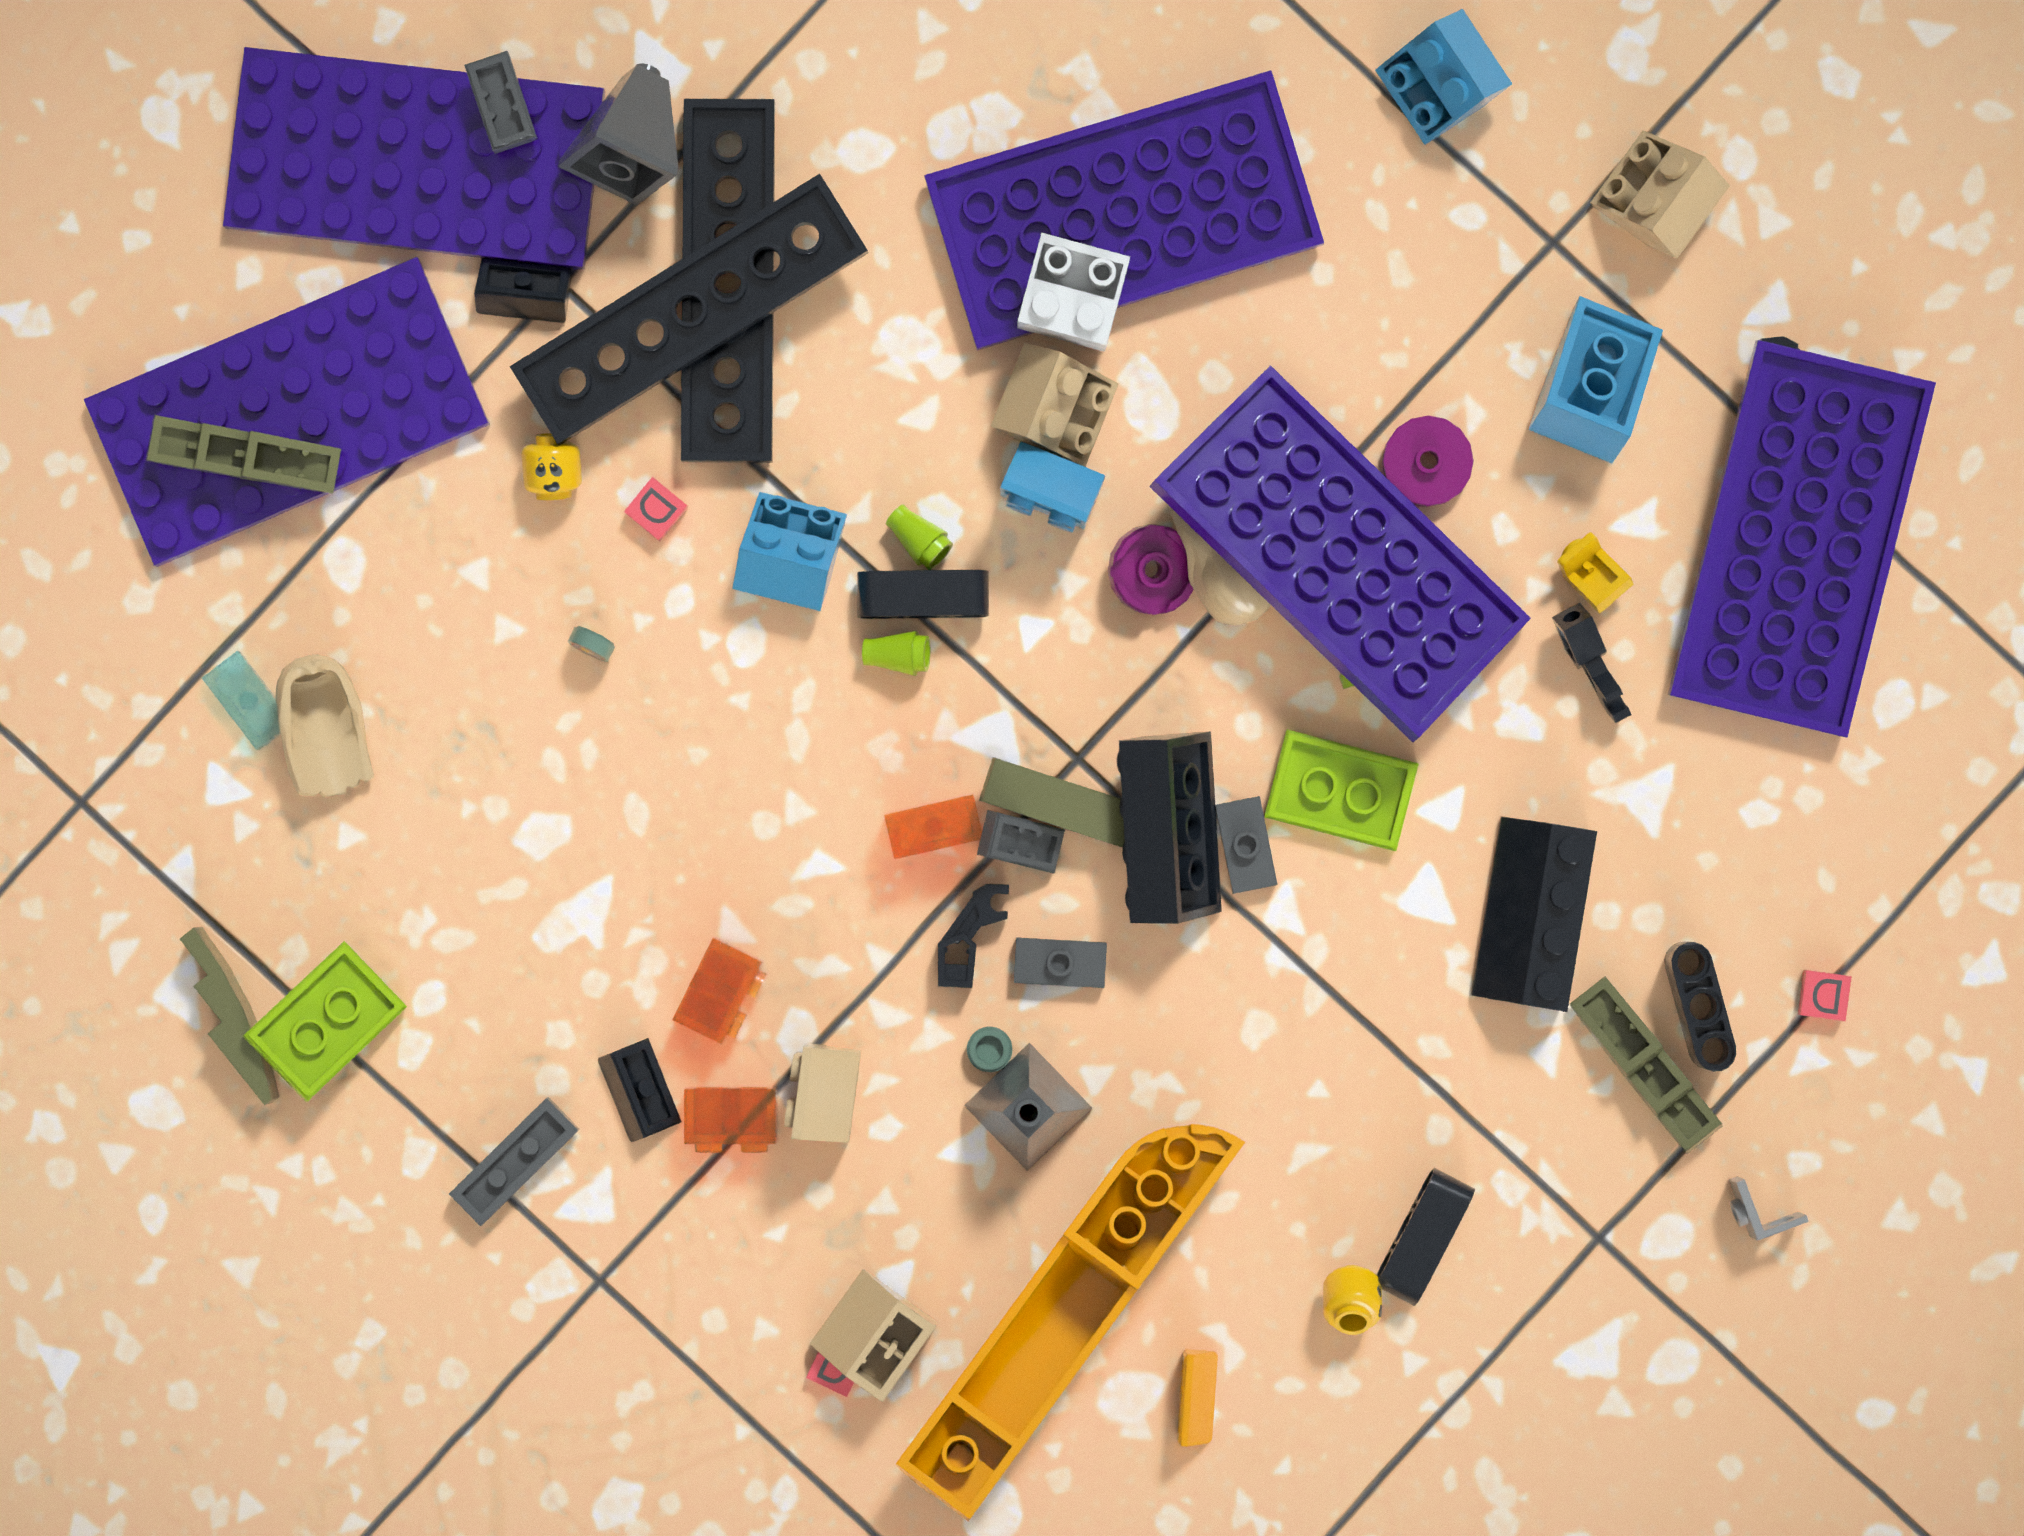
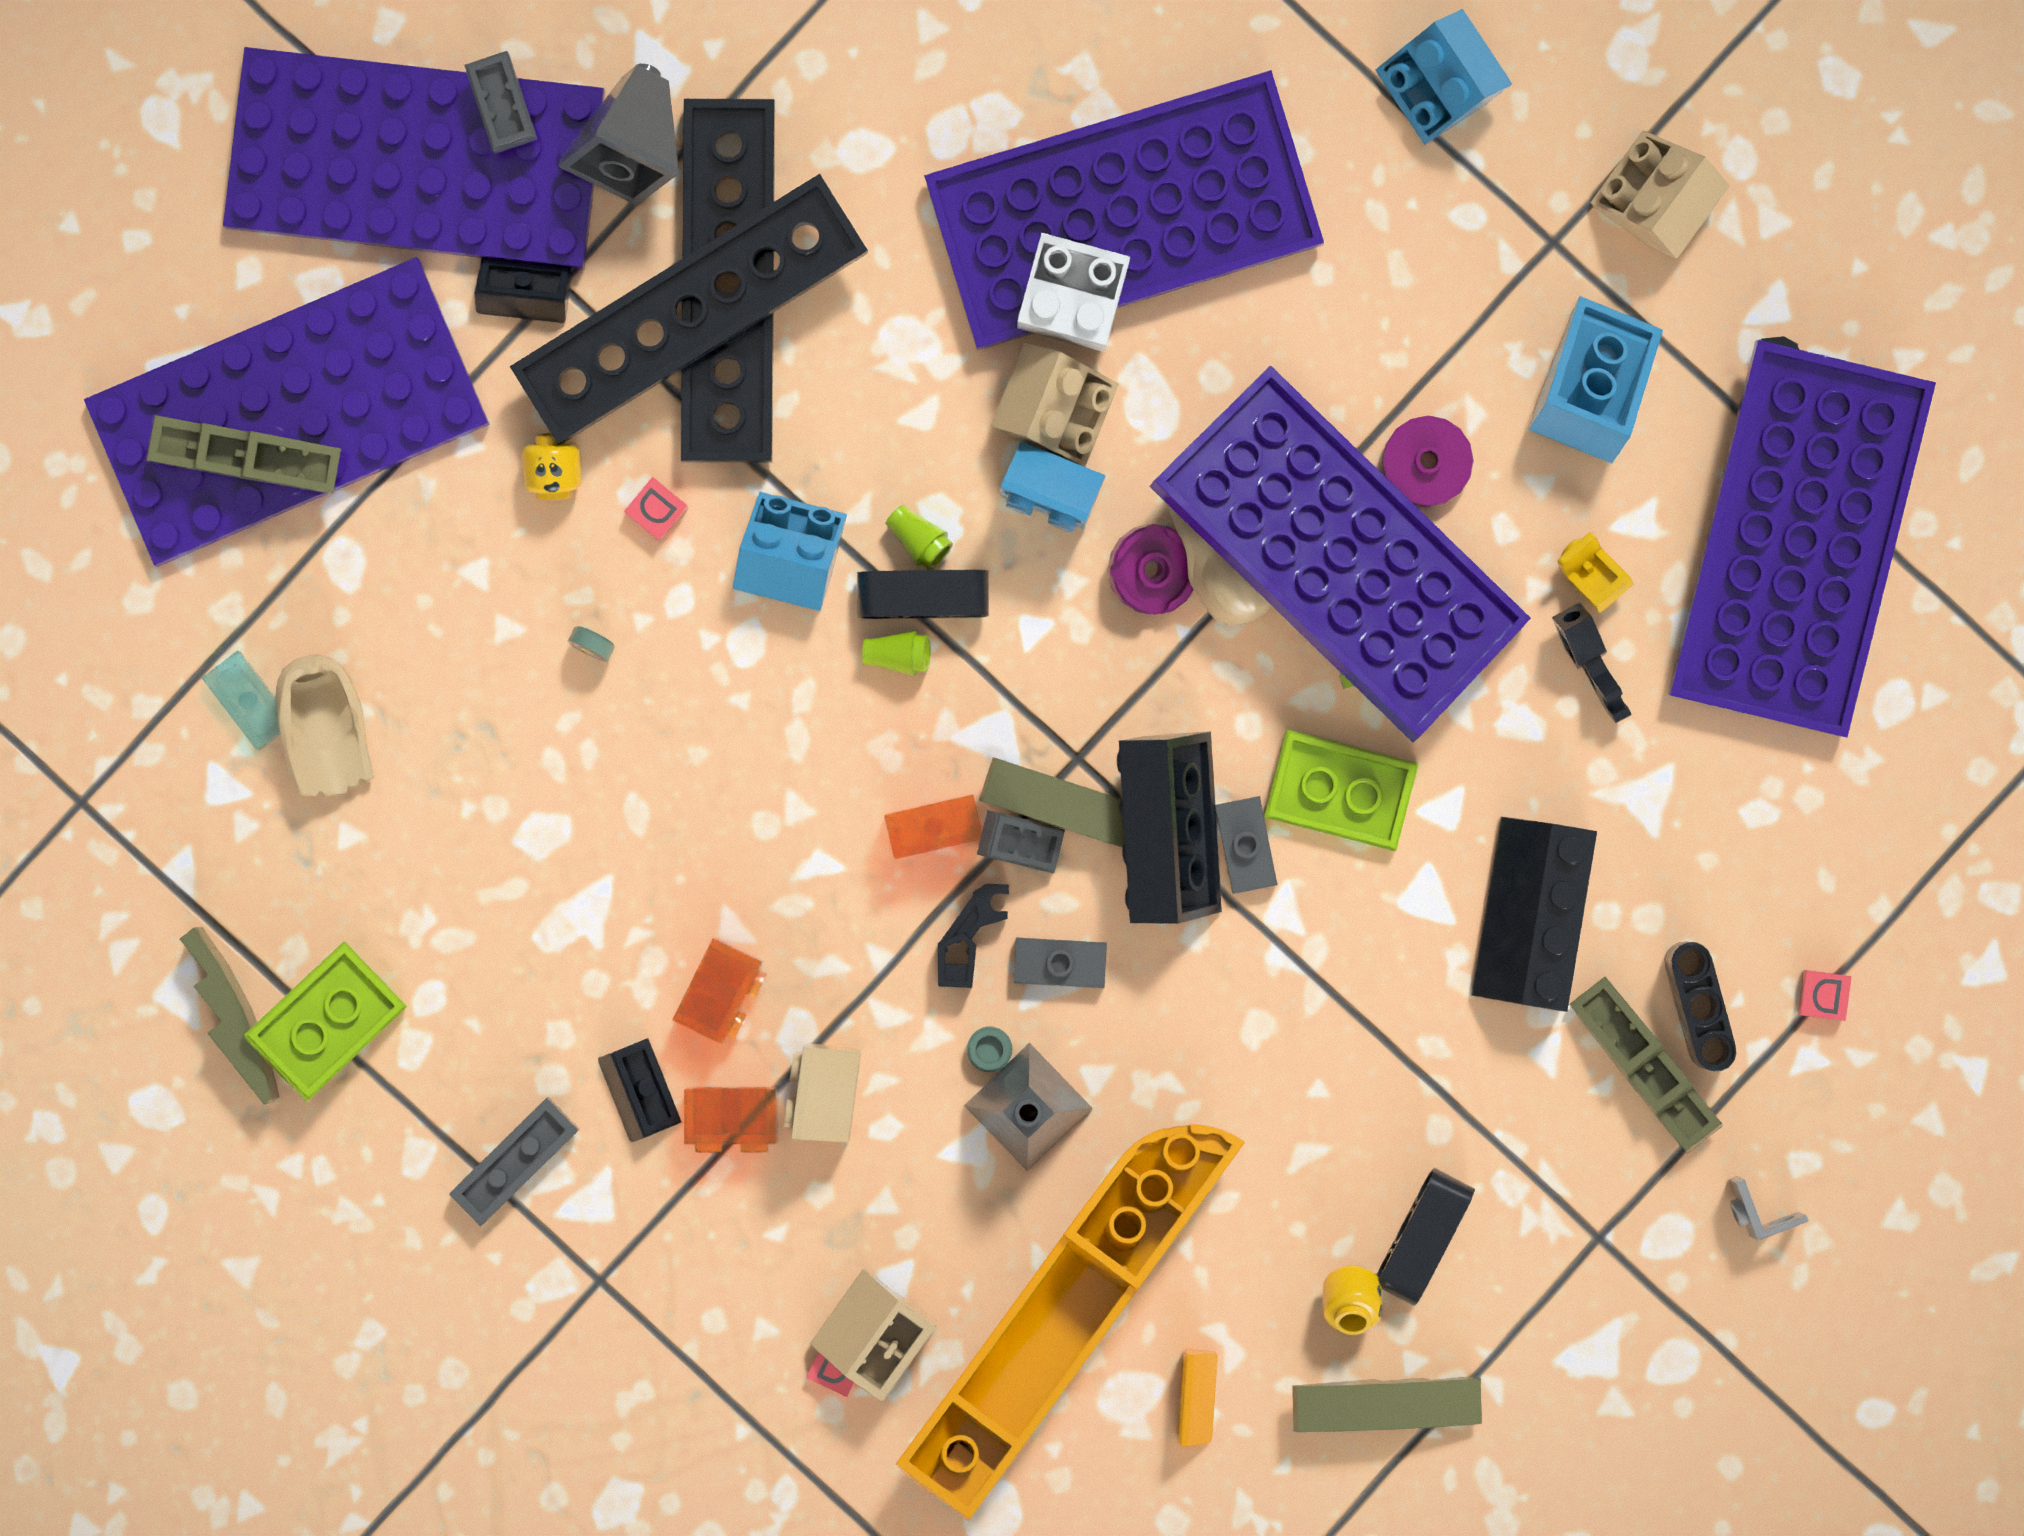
none -> olive slope [1292,1377,1482,1432]

